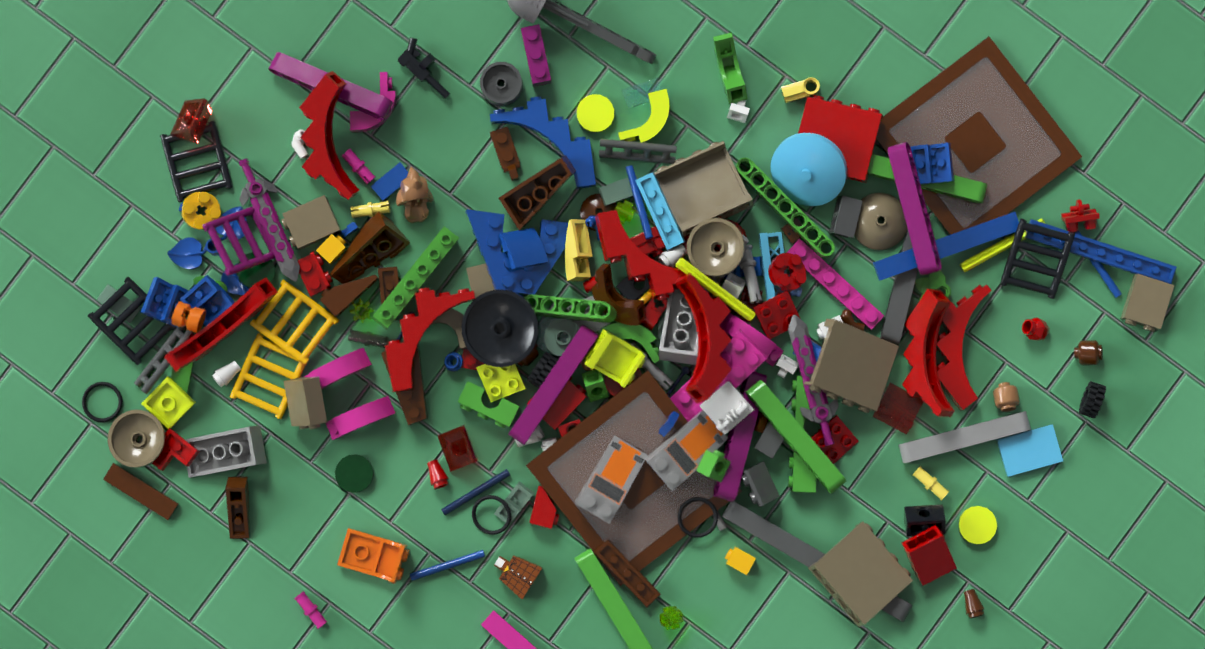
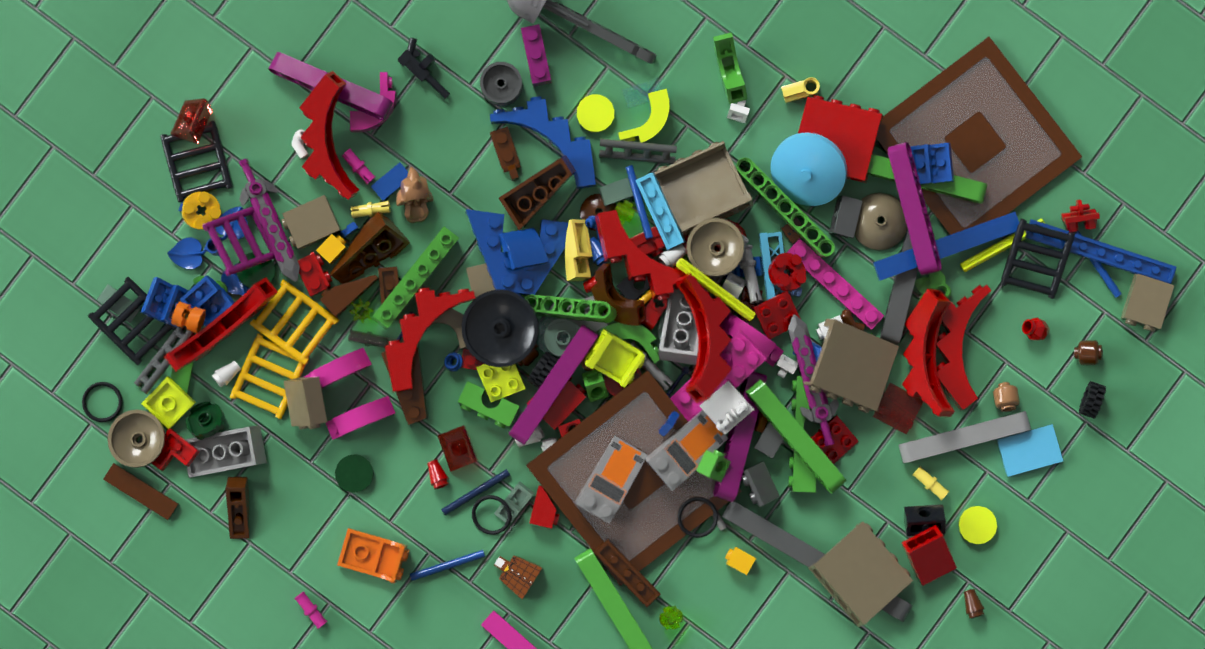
none -> dark green plate [186,402,225,440]
none -> blue cone [590,237,608,267]

